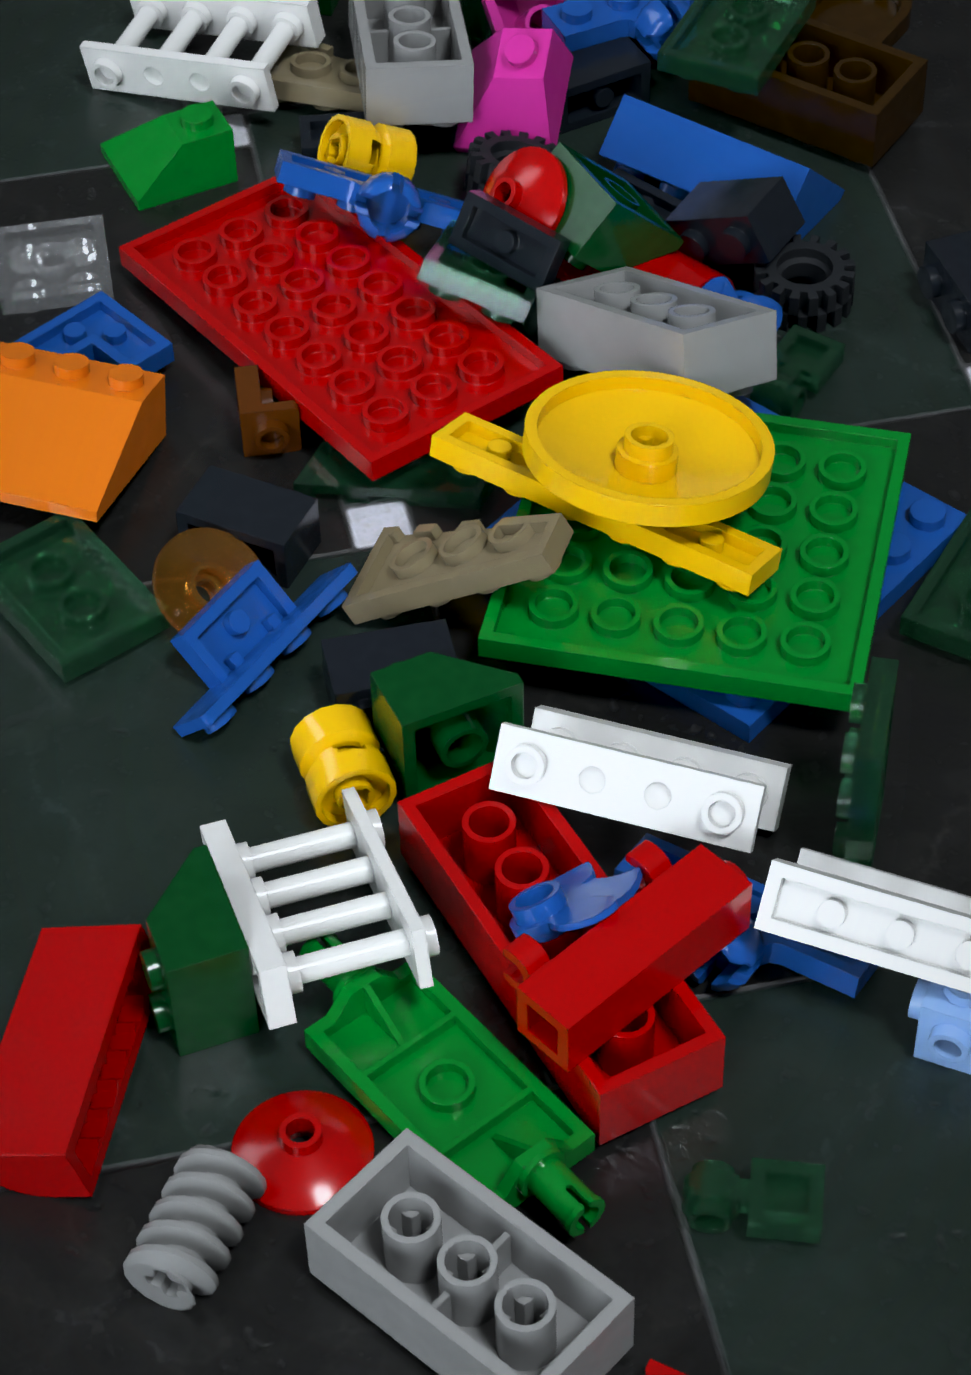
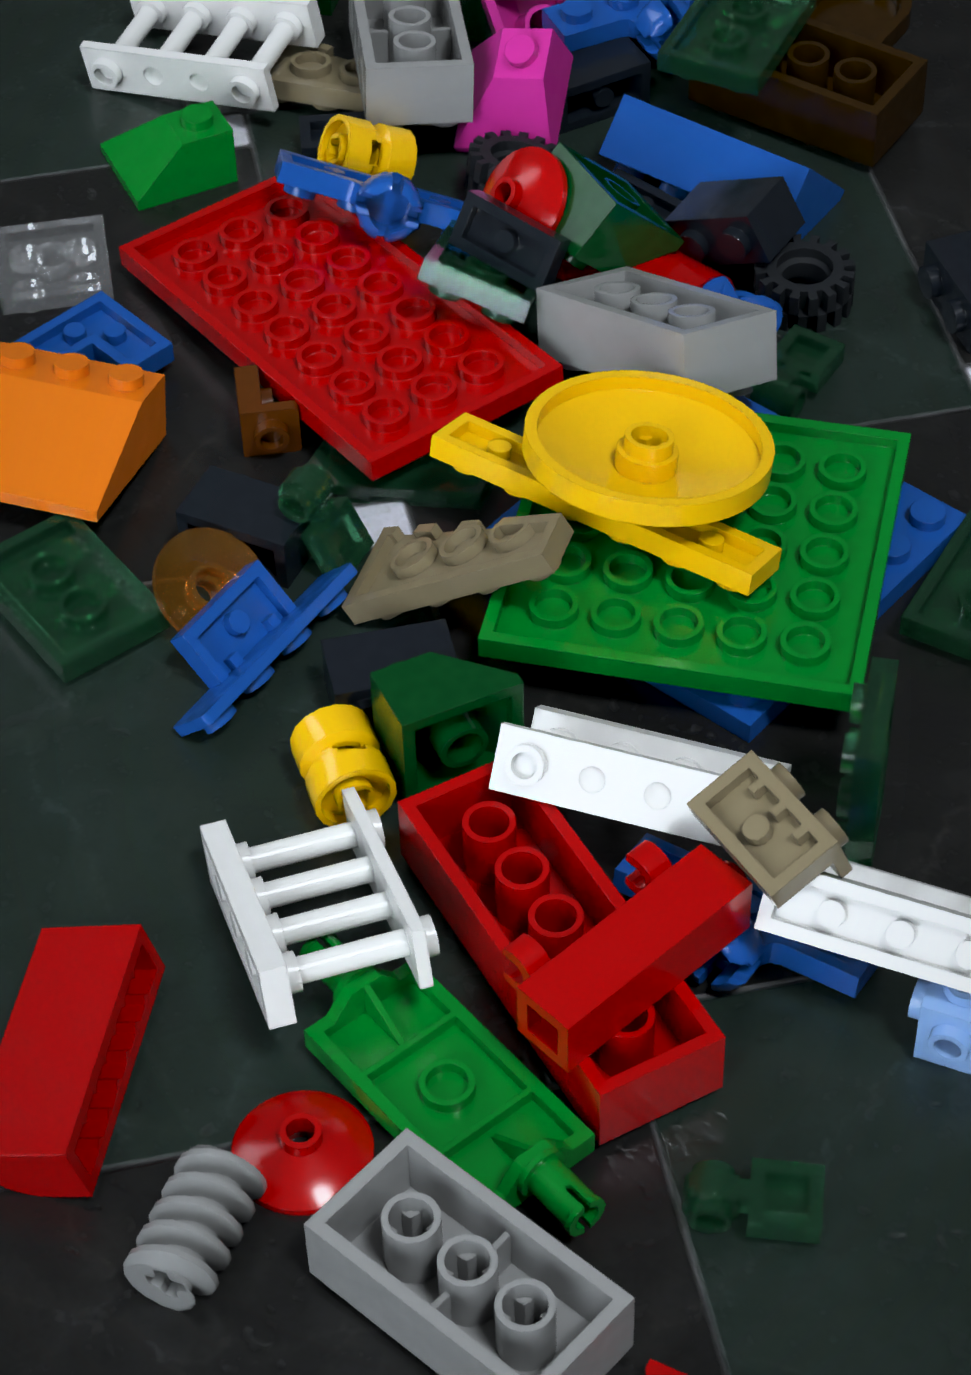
dark green slope [139,844,260,1057] -> none
blue plate [508,862,643,943] -> none
none -> clear green plate [278,463,374,574]
none -> dark tan bracket [686,750,853,909]

